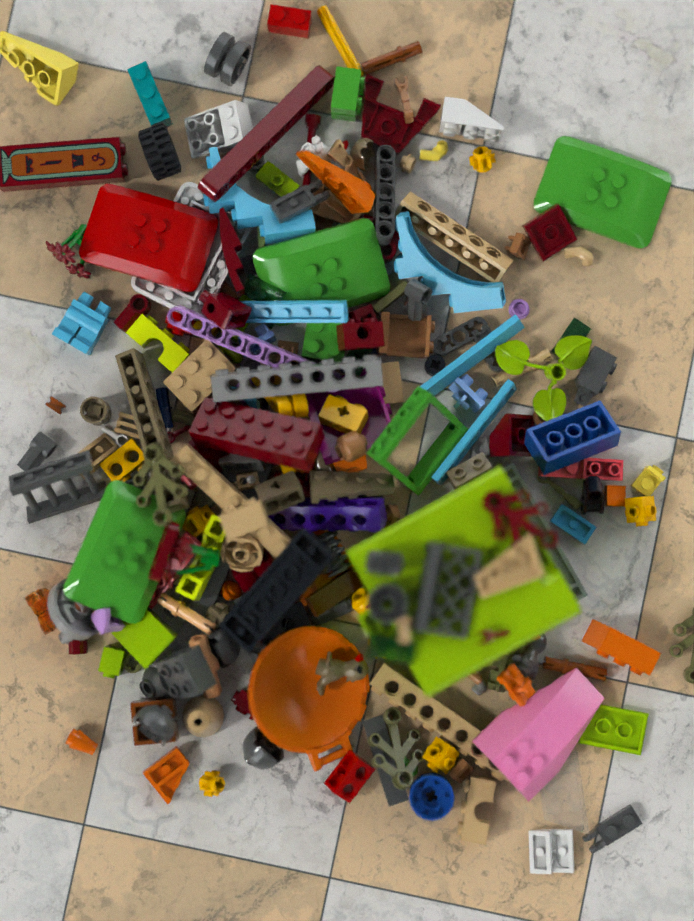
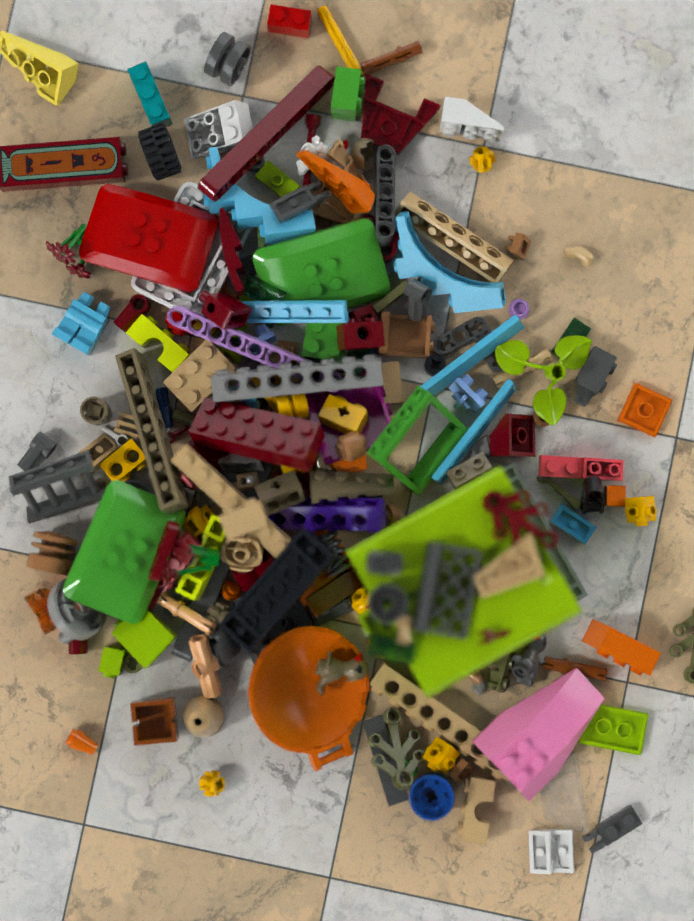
dark orange bush [45,396,67,415] -> none
lavender tile [91,608,125,634] -> none
dark grey cylinder [132,705,176,747] -> none
olive plant [133,443,188,526] -> none
dark grey brick [139,645,217,700] -> none
orange wing [143,746,189,804] -> none
dark red brick [230,687,254,721] -> none
dark grey cylinder [242,726,284,770] -> none
red brick [324,749,375,803] -> none
medium nougat piece [395,76,414,124] -> none
tan plate [399,154,416,174] -> none
light yellow arm [419,140,448,161] -> none
orange hips [497,663,536,707] -> none
dark red tile [522,203,578,261] -> none
blue brick [524,400,621,475] -> none
bright green wedge [533,136,672,249] -> none
light yellow bracket [631,465,666,496] -> none
none -> medium nougat wheel [26,531,78,576]
none -> orange tile [617,383,673,438]

